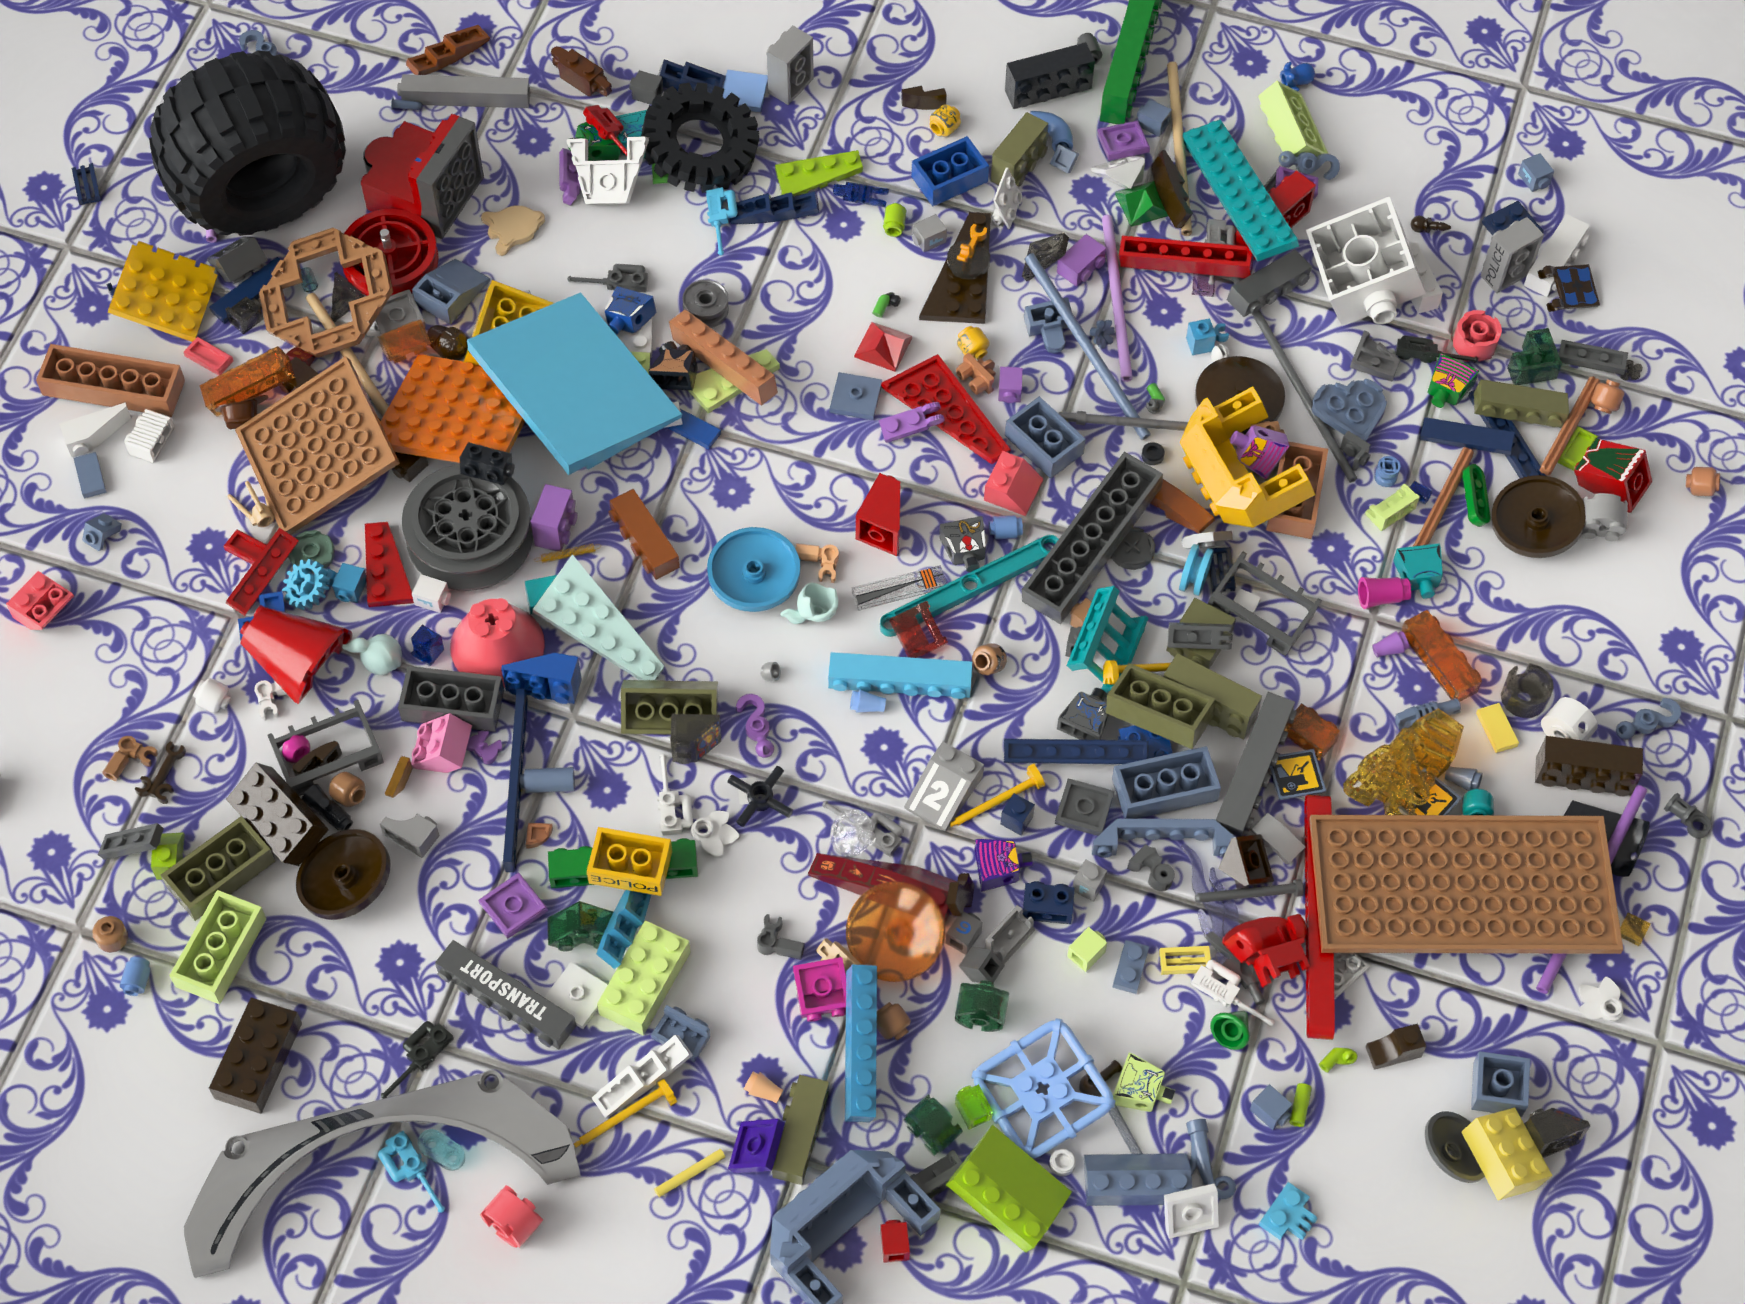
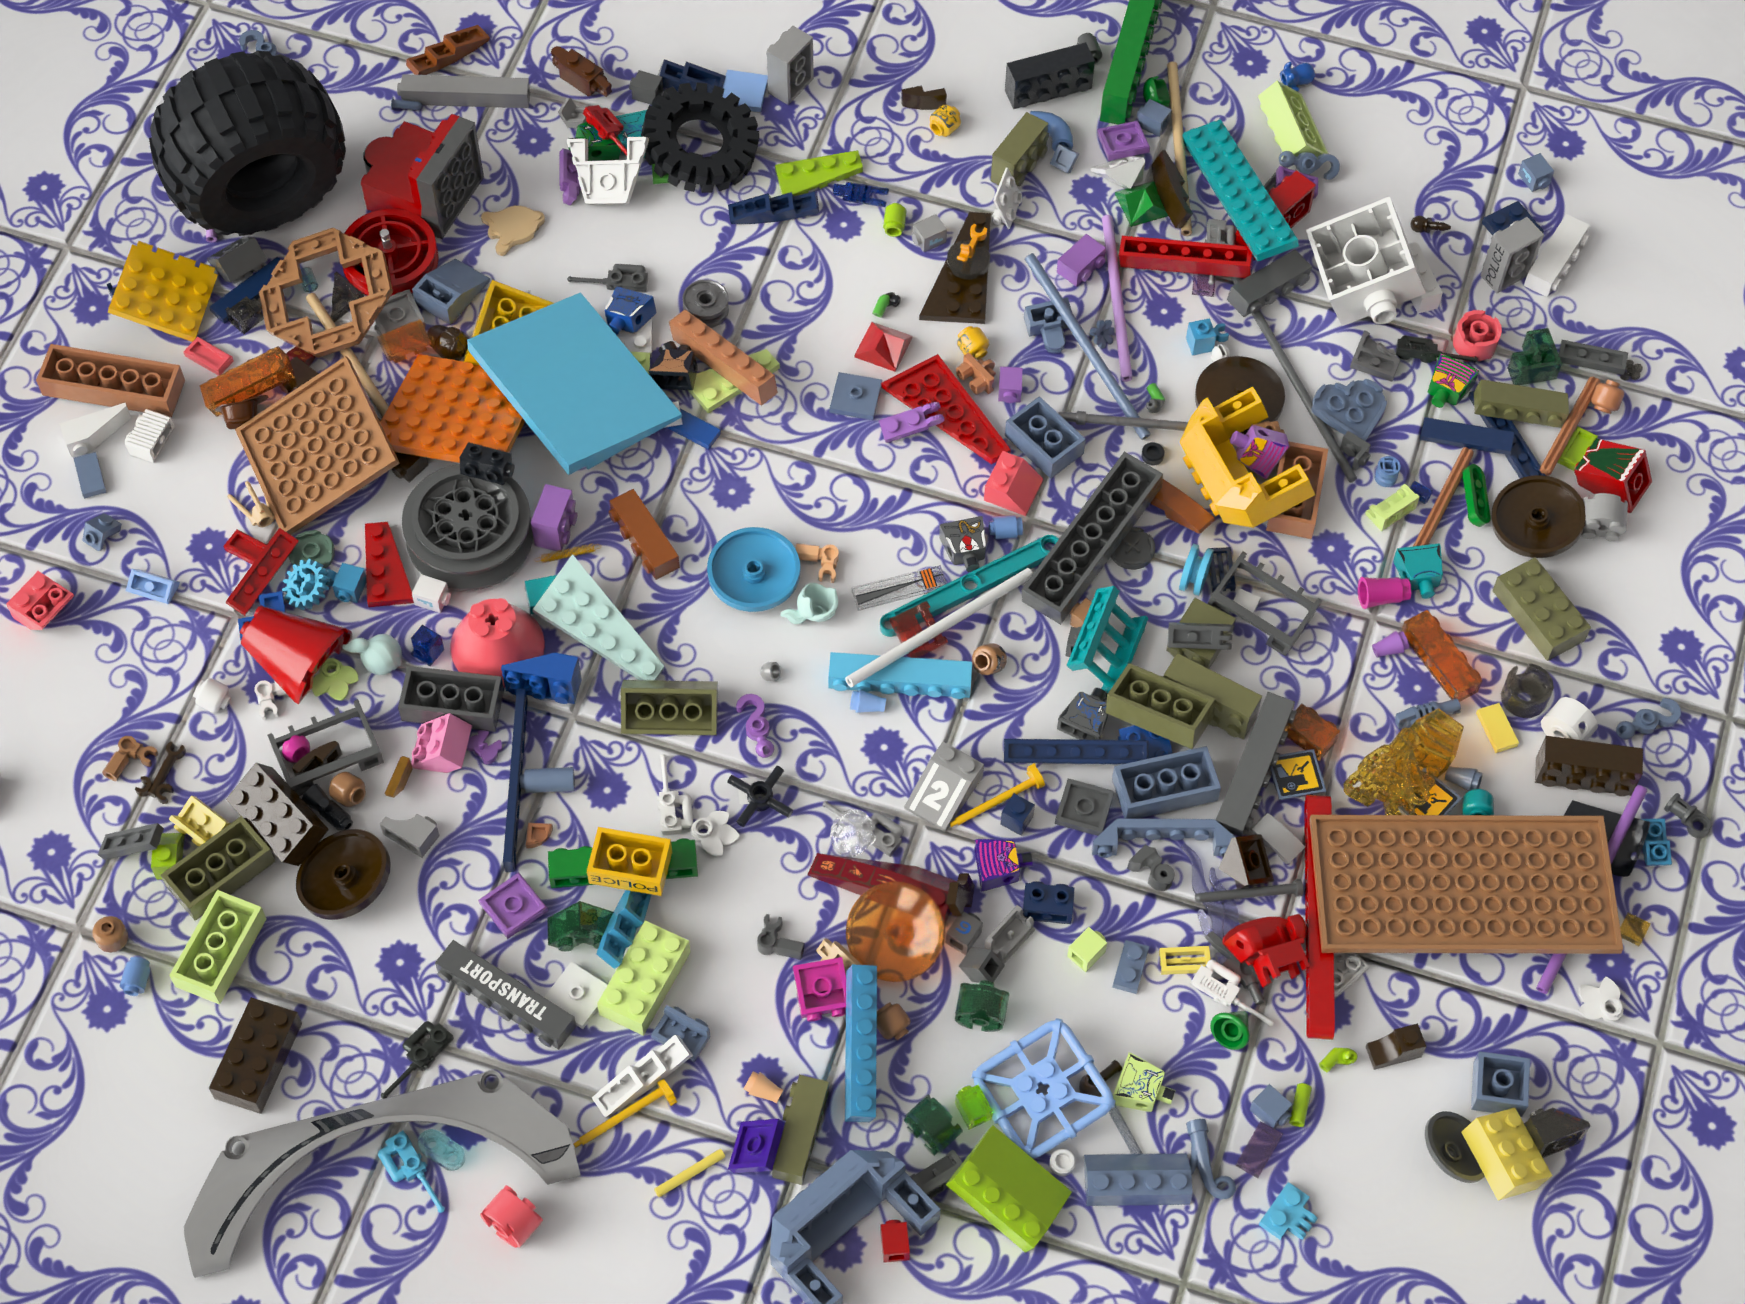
dark blue tile [71,163,101,205] -> none
clear smoke slope [670,714,722,764] -> none
medium azure piece [706,187,738,255] -> none
red slope [855,473,900,556] -> none
blue brick [911,136,989,207] -> none
clear smoke wing [1022,233,1069,281] -> none
light grey brick [1073,859,1107,902] -> none
yellow piece [1103,660,1171,685] -> none
white plate [1164,1184,1219,1239] -> none
light grey hinge [1181,531,1233,549] -> none
dark brown flag [1538,264,1600,312] -> none
nougat head [1686,467,1720,496] -> none
none -> light blue slope [126,569,180,604]
none -> light yellow bracket [169,796,231,846]
none -> yellowish green plate [312,658,359,701]
none -> light grey bracket [558,98,586,128]
none -> white piece [845,568,1033,687]
none -> green hair [1143,76,1170,107]
none -> clear purple tile [1236,1121,1283,1178]
none -> olive brick [1492,557,1591,661]
none -> dark azure slope [1641,819,1672,866]

